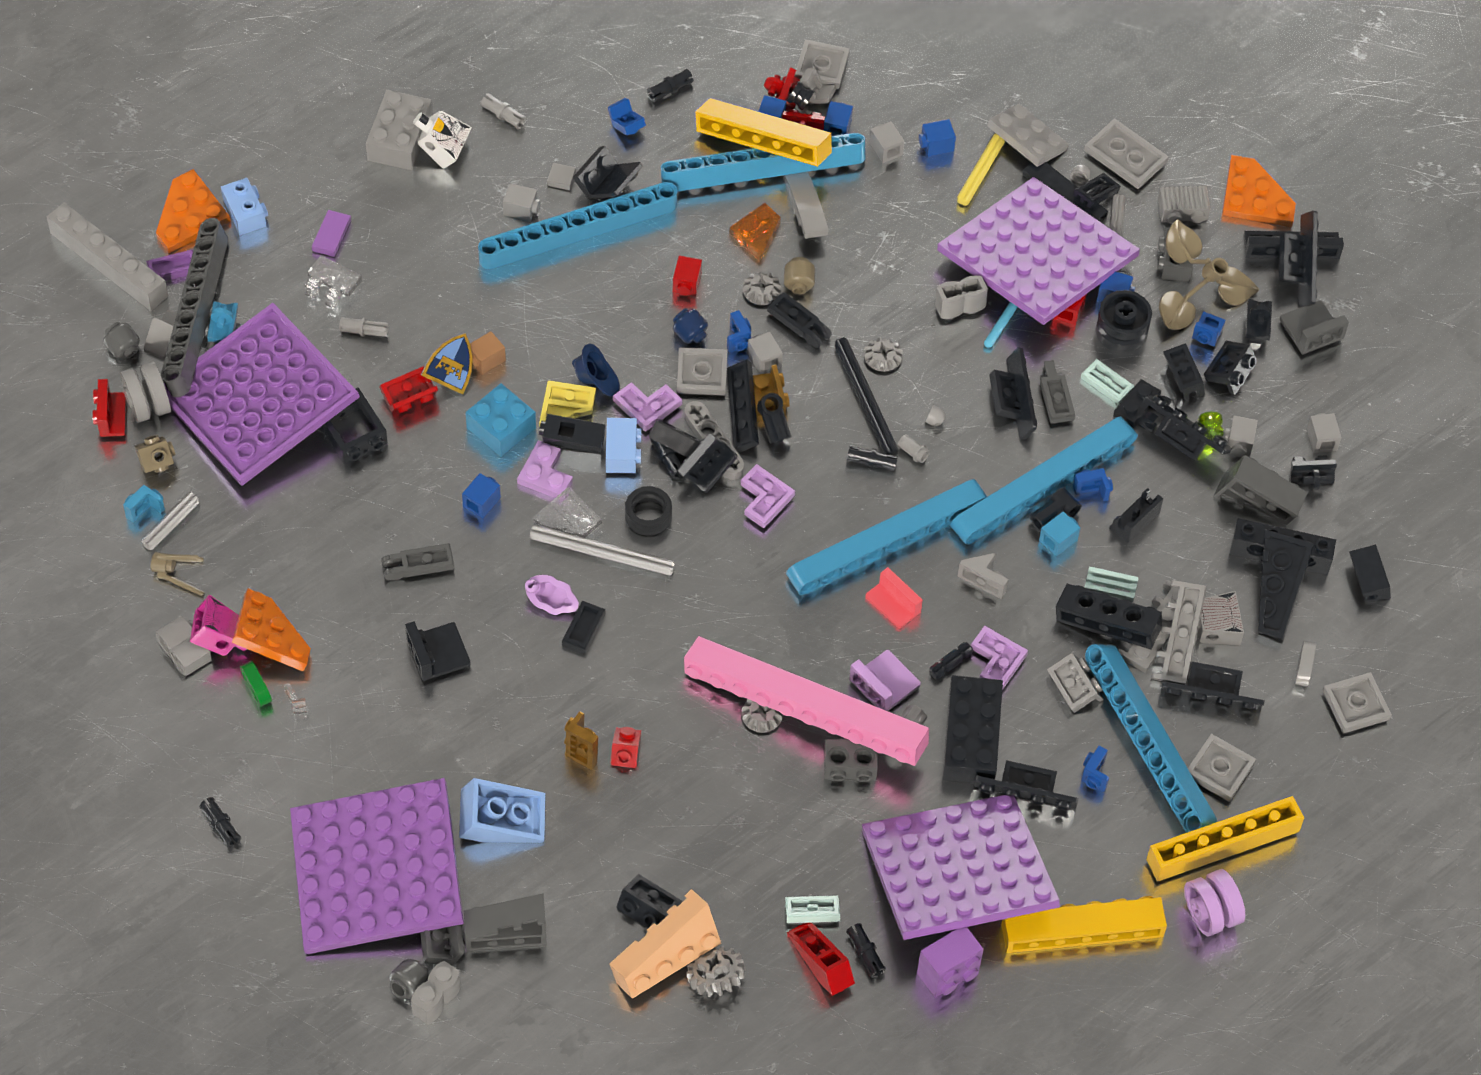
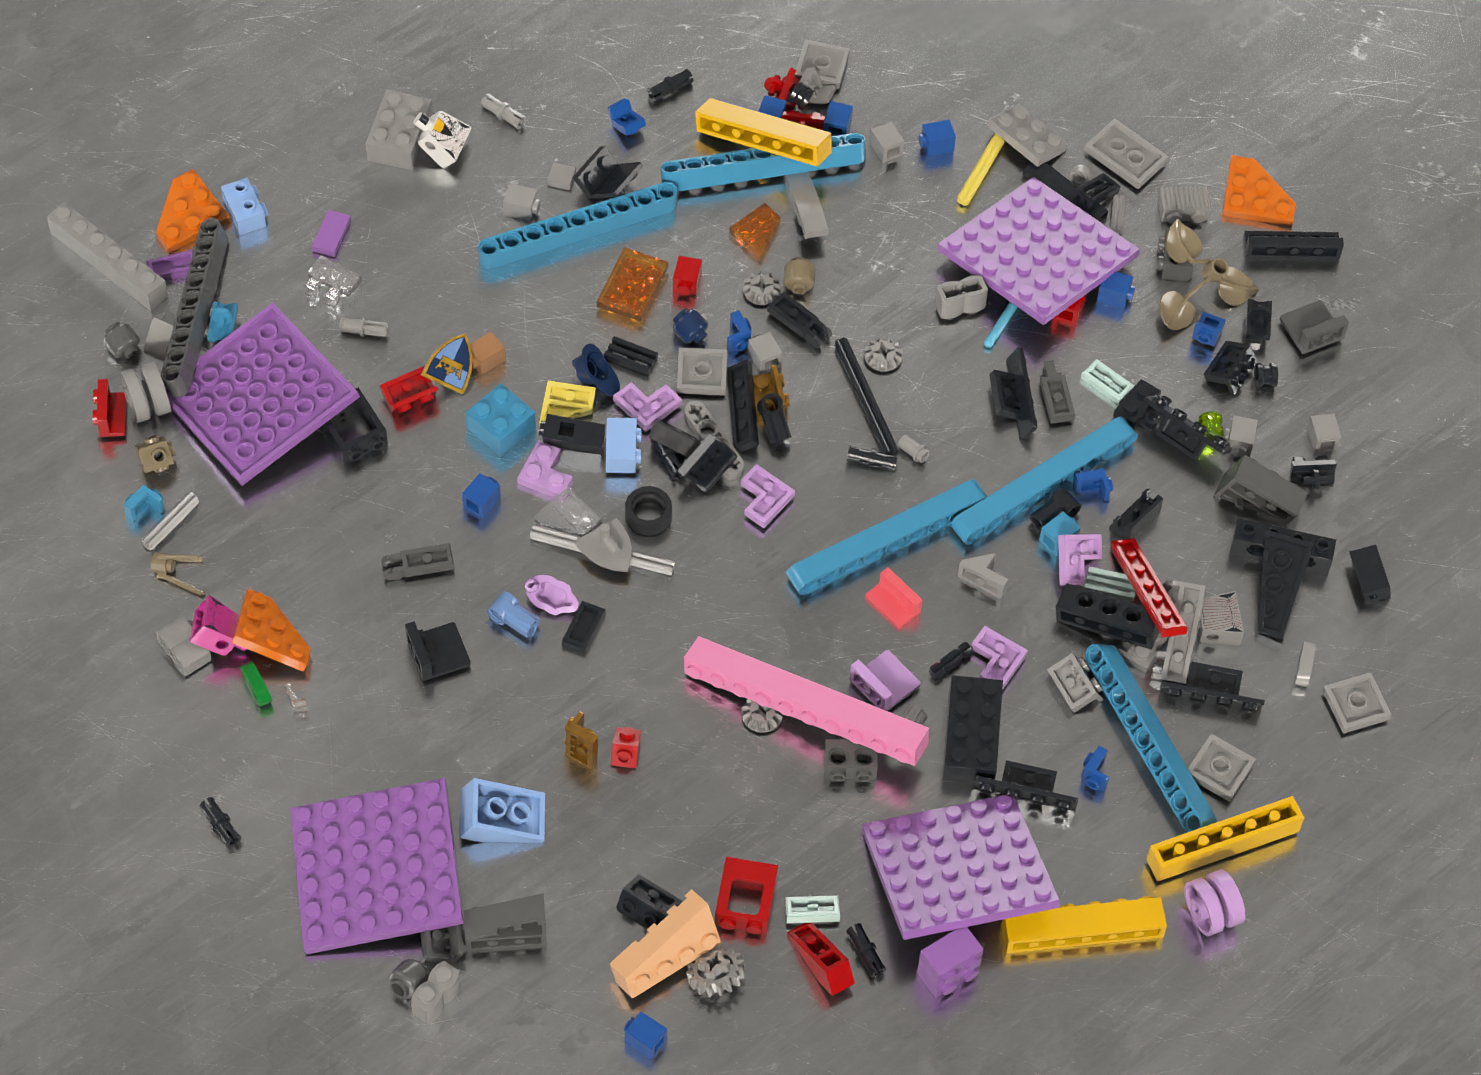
light grey hinge [925,405,945,426] -> none
black wheel [1096,290,1152,353] -> none
black hinge [1163,343,1205,400] -> none
black bracket [1279,210,1319,307] -> none
none -> medium blue piece [487,591,540,638]
none -> light grey shield [574,518,632,572]
none -> clear orange plate [597,247,668,322]
none -> black tile [604,336,658,375]
none -> blue brick [624,1011,667,1060]
none -> red window [715,857,778,934]
none -> lavender plate [1058,534,1102,586]
none -> red tile [1110,538,1187,638]
none -> black wheel [1254,362,1278,387]

